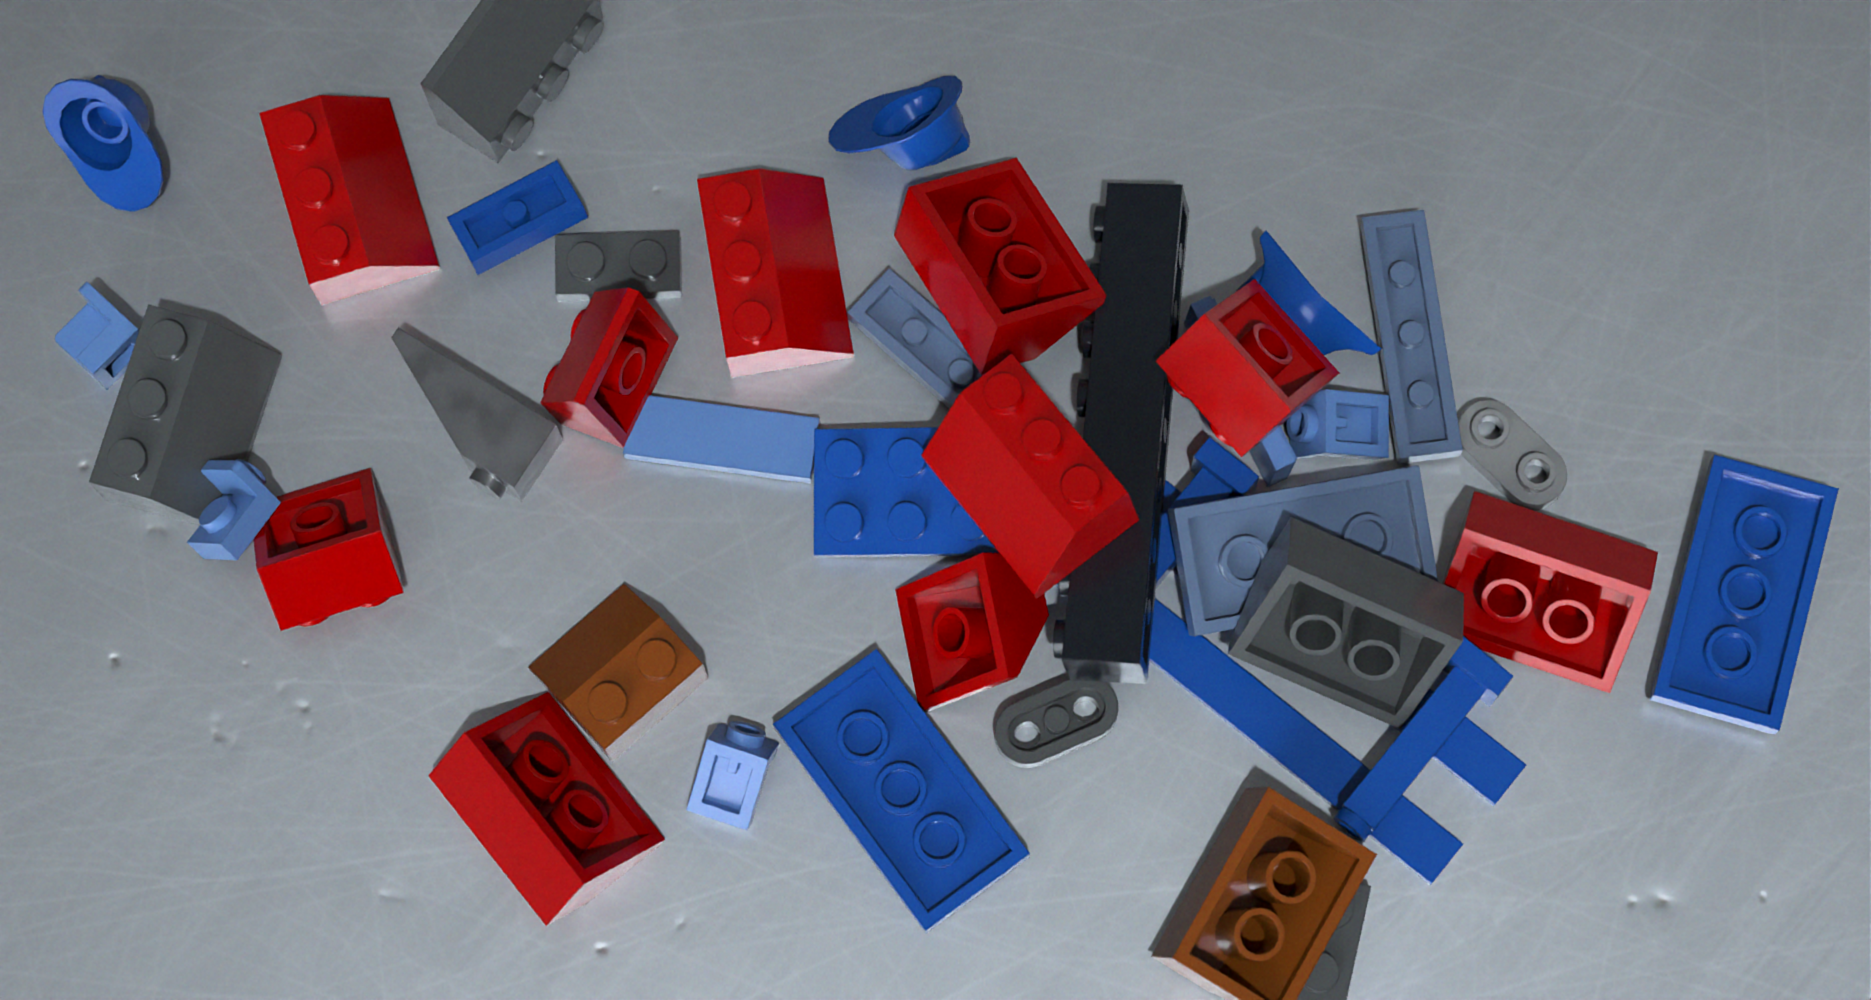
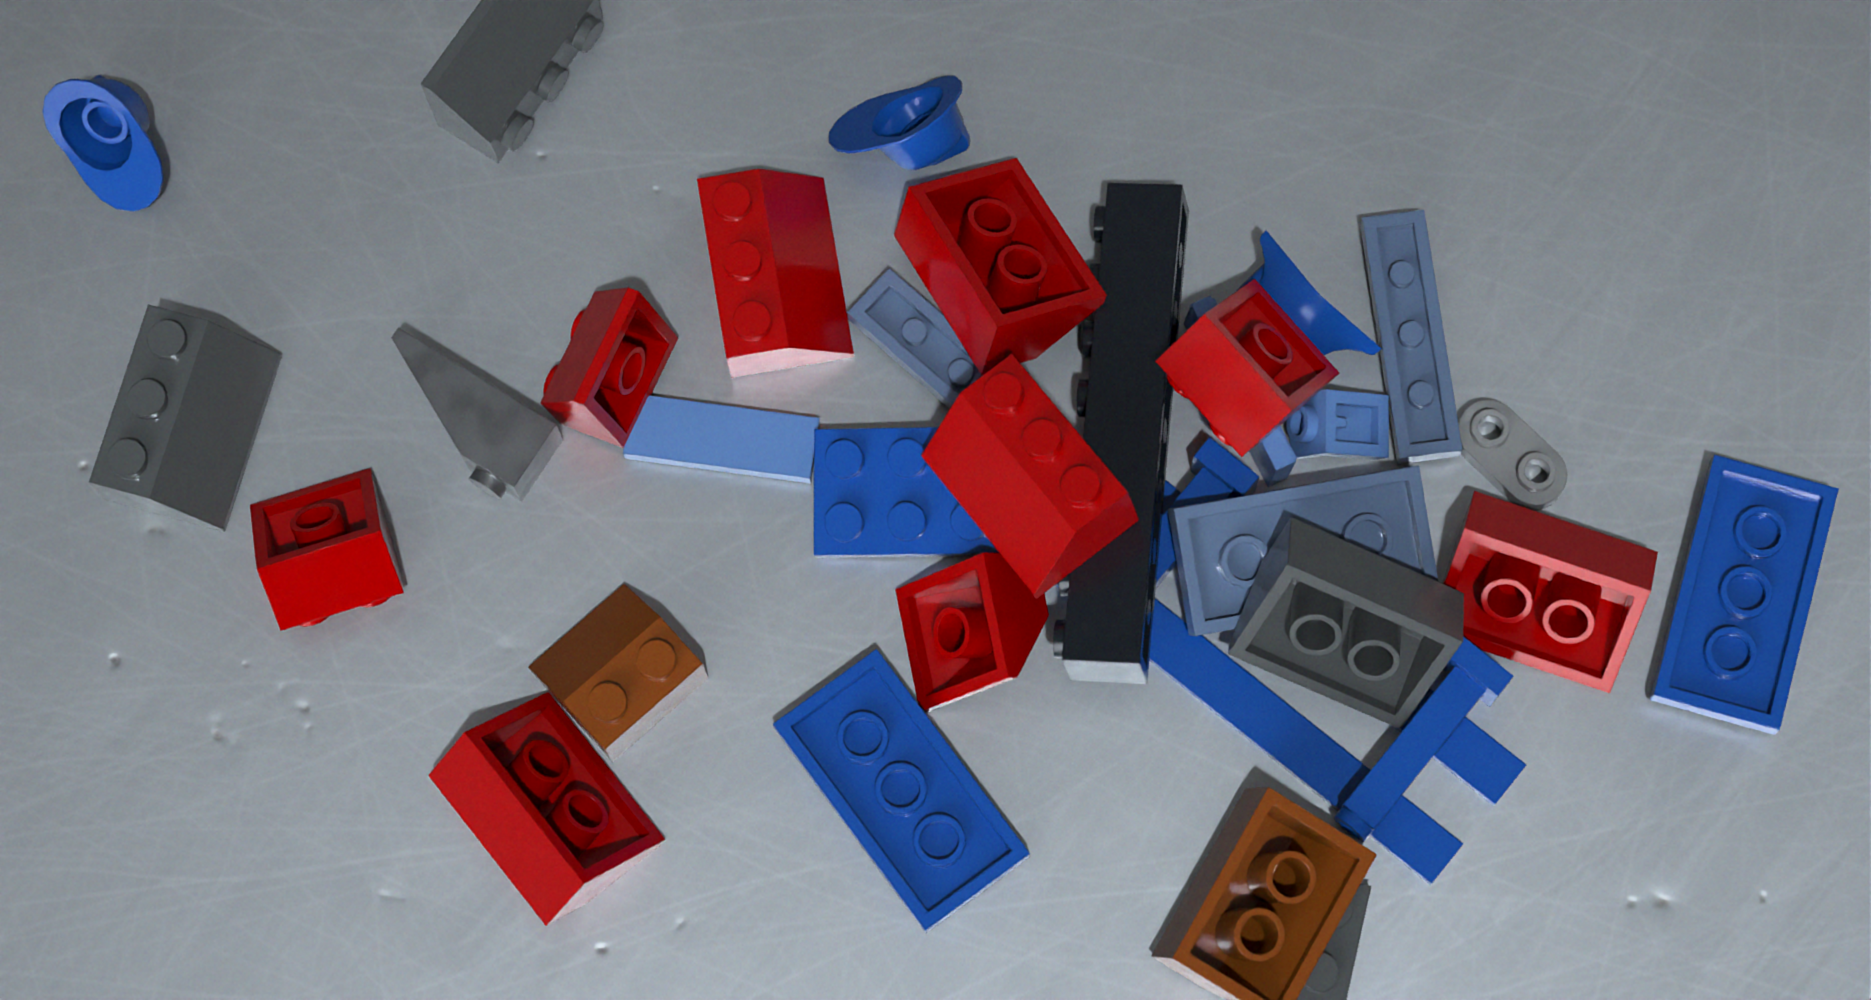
medium blue panel [55,281,139,390] -> none
medium blue bracket [187,459,281,560] -> none
red slope [259,95,441,306] -> none
blue plate [447,160,588,275] -> none
dark grey plate [555,231,682,302] -> none
bracket [686,721,779,830] -> none
dark grey plate [995,679,1118,768] -> none

